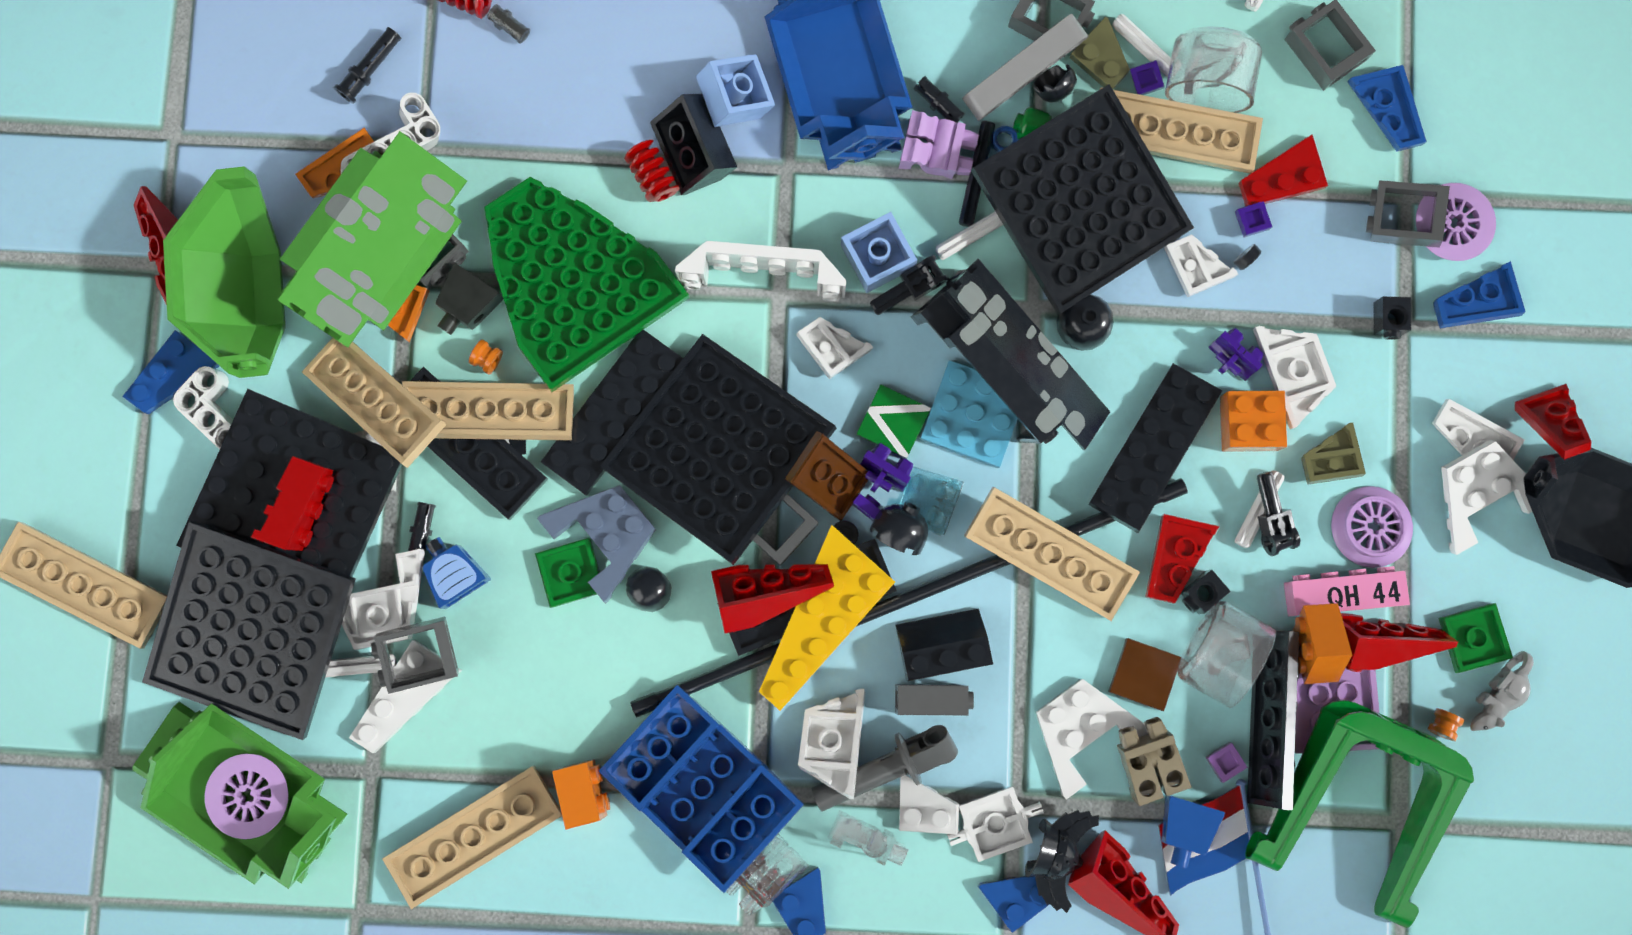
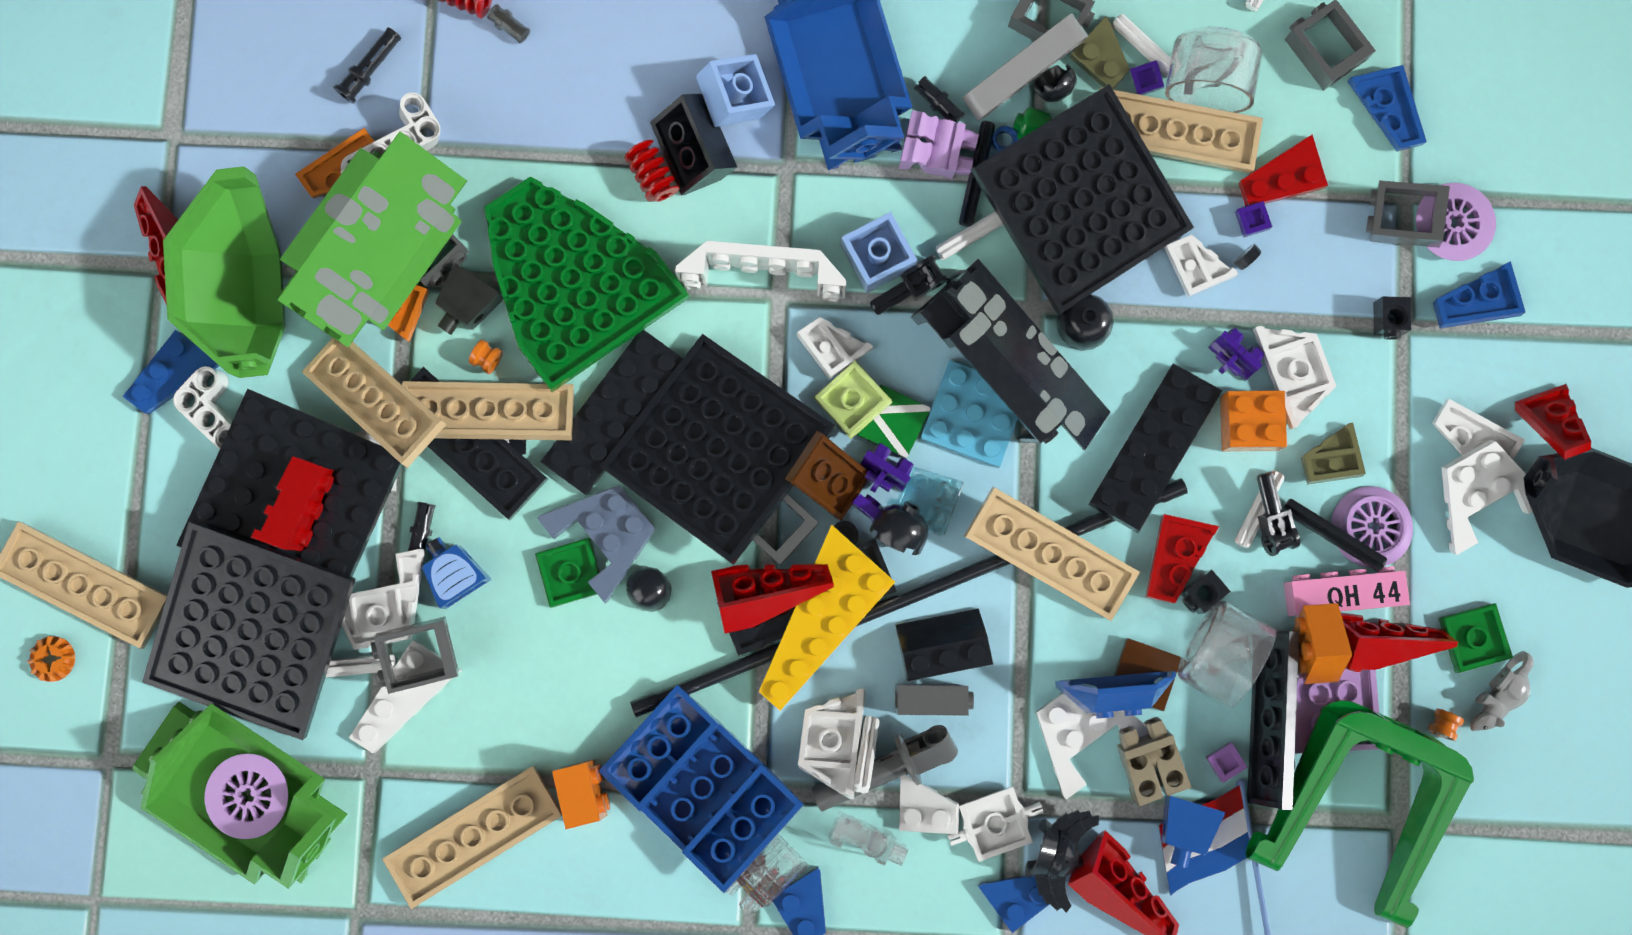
none -> orange gear [27,636,75,682]
none -> yellowish green tile [813,361,892,439]
none -> white axle [853,716,880,794]
none -> blue wedge [1055,671,1176,719]
none -> black axle [1282,499,1387,572]

